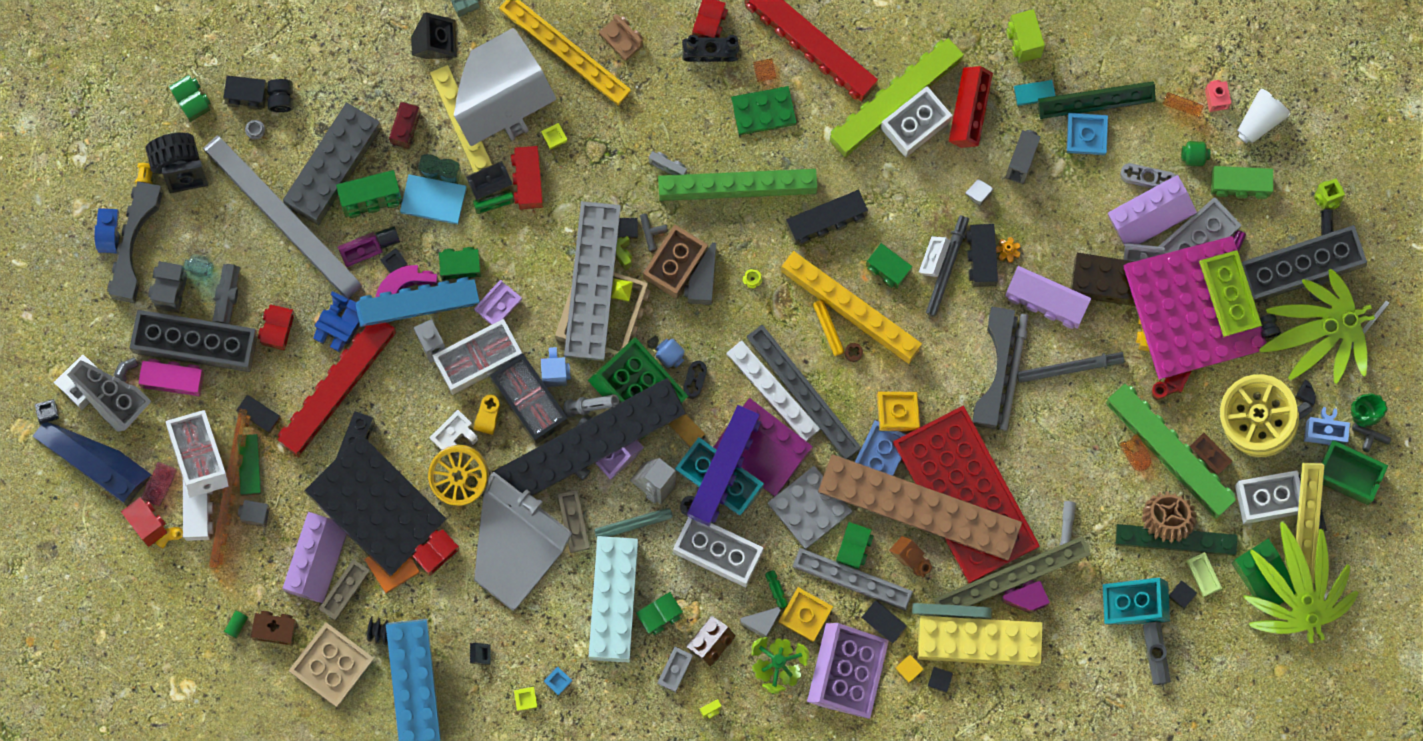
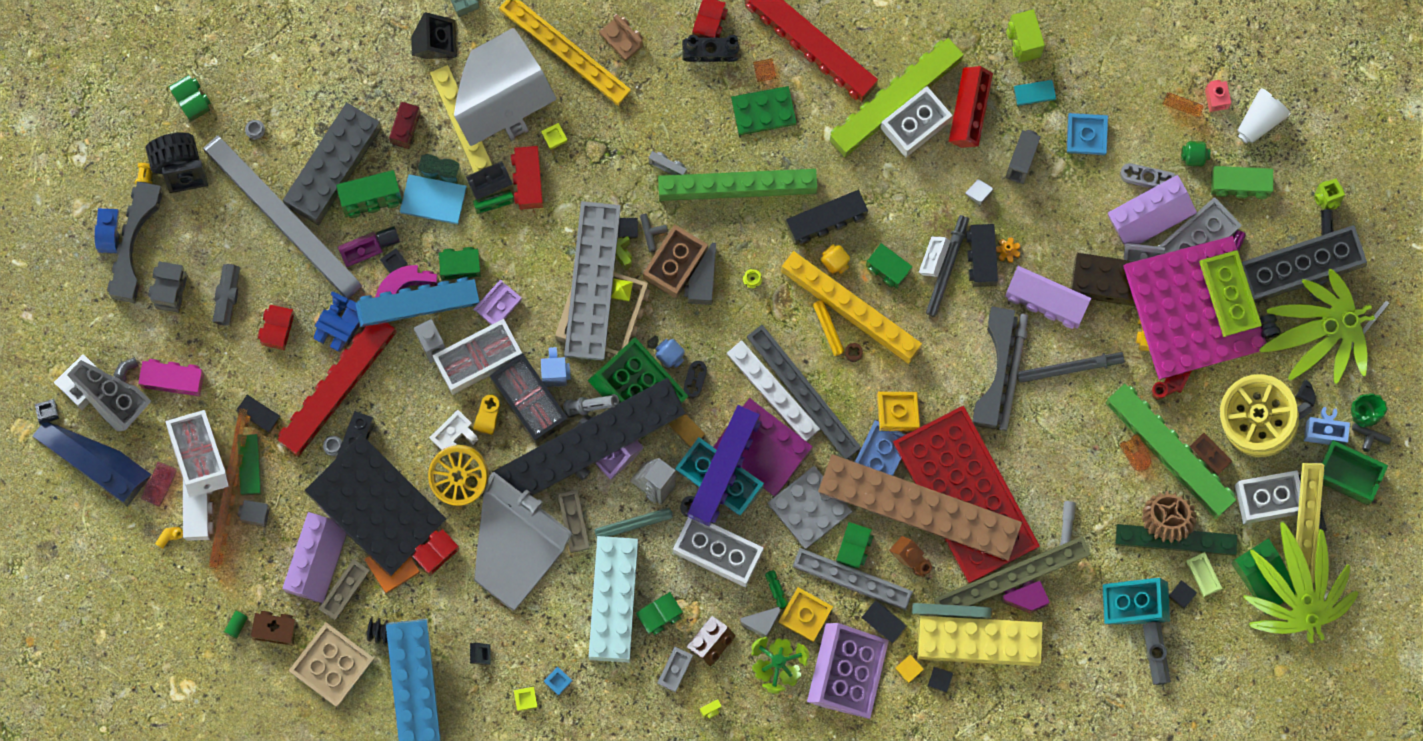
brick [121,497,168,548] -> none
dark grey brick [130,310,258,373] -> none
clear light blue head [183,254,214,282] -> none
black brick [223,75,267,110] -> none
black wheel [267,79,293,113] -> none
dark green plate [1038,81,1156,119] -> none
none -> light grey plate [323,436,342,456]
none -> yellow head [821,244,850,274]

